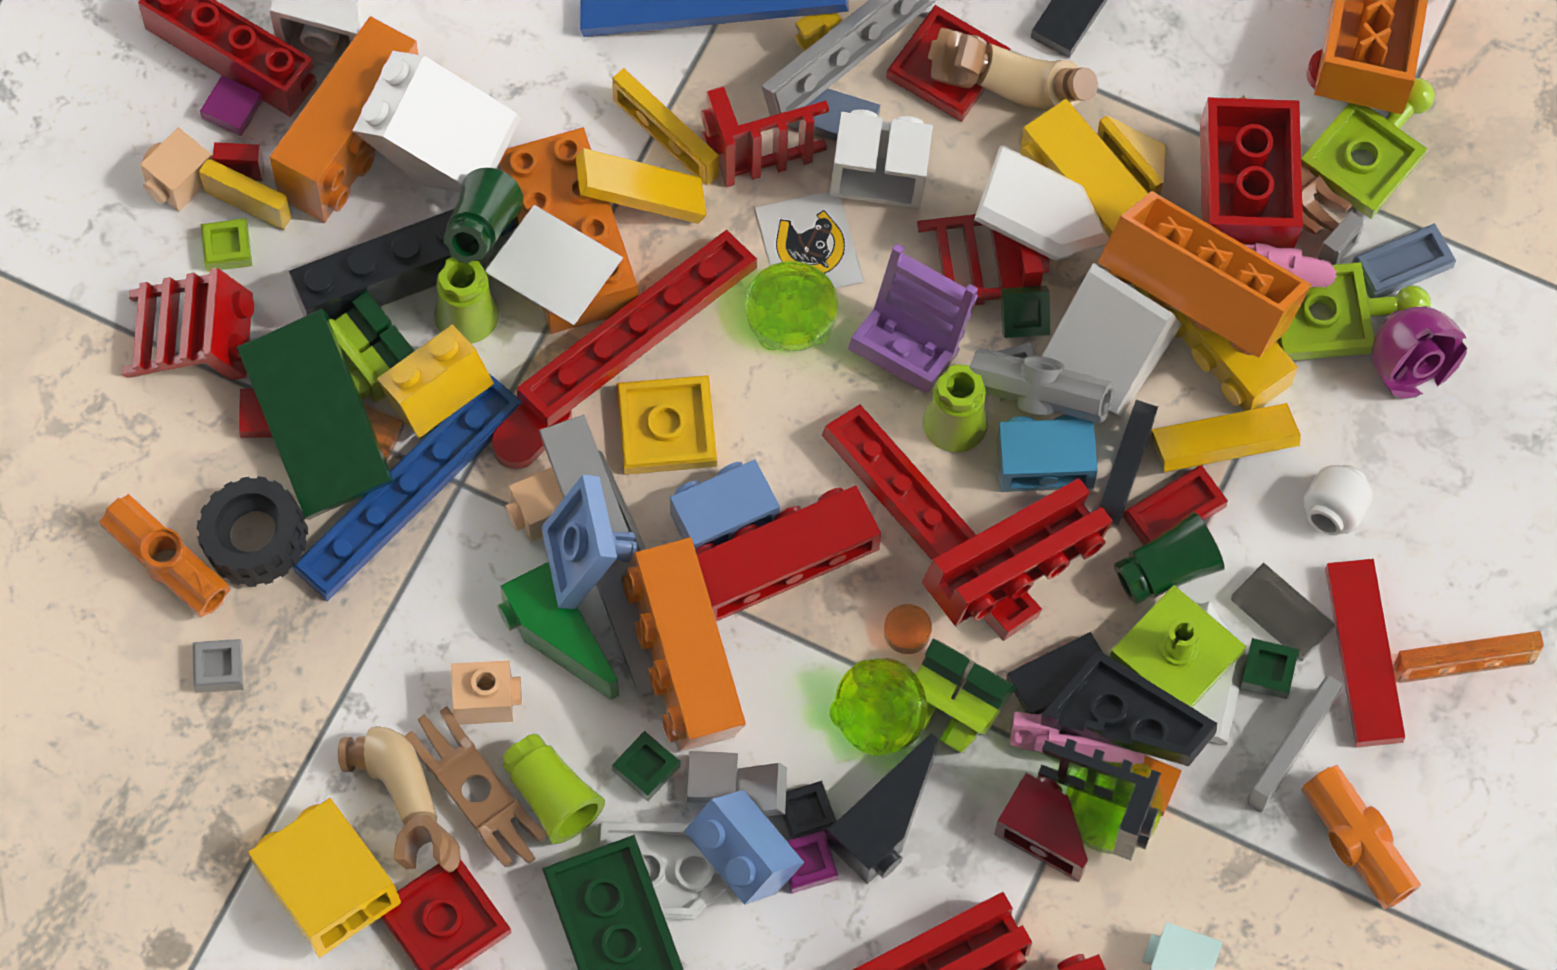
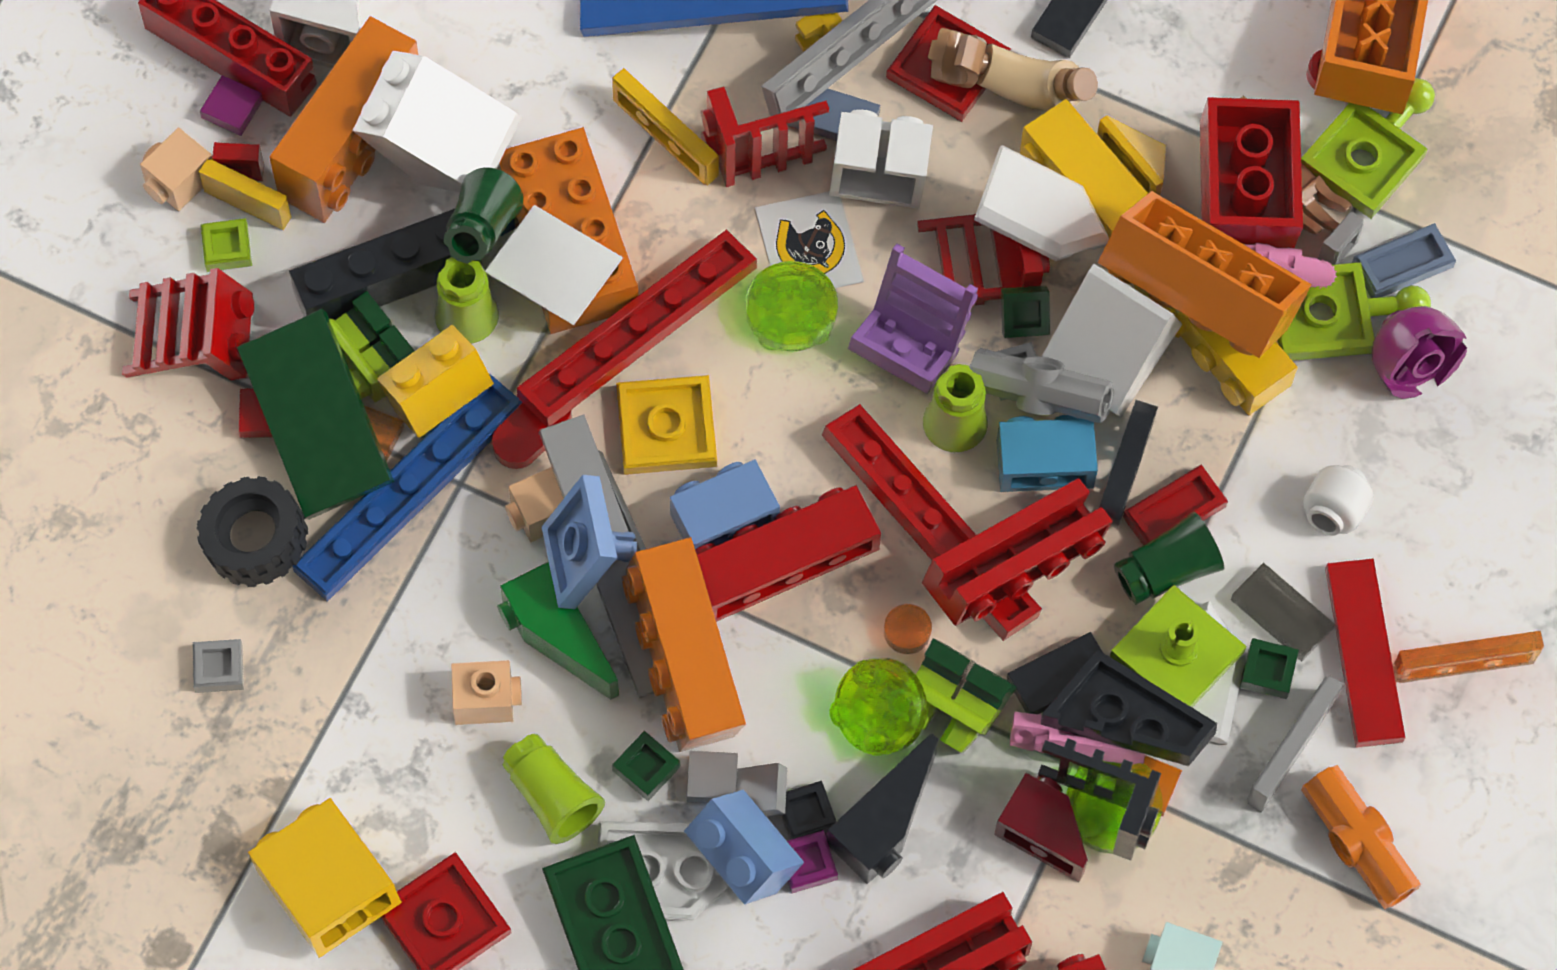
orange piece [99,494,230,618] -> none
piece [338,726,461,873] -> none
medium nougat piece [405,706,547,867] -> none
yellow tile [576,148,707,224] -> none
yellow tile [1152,403,1301,472] -> none

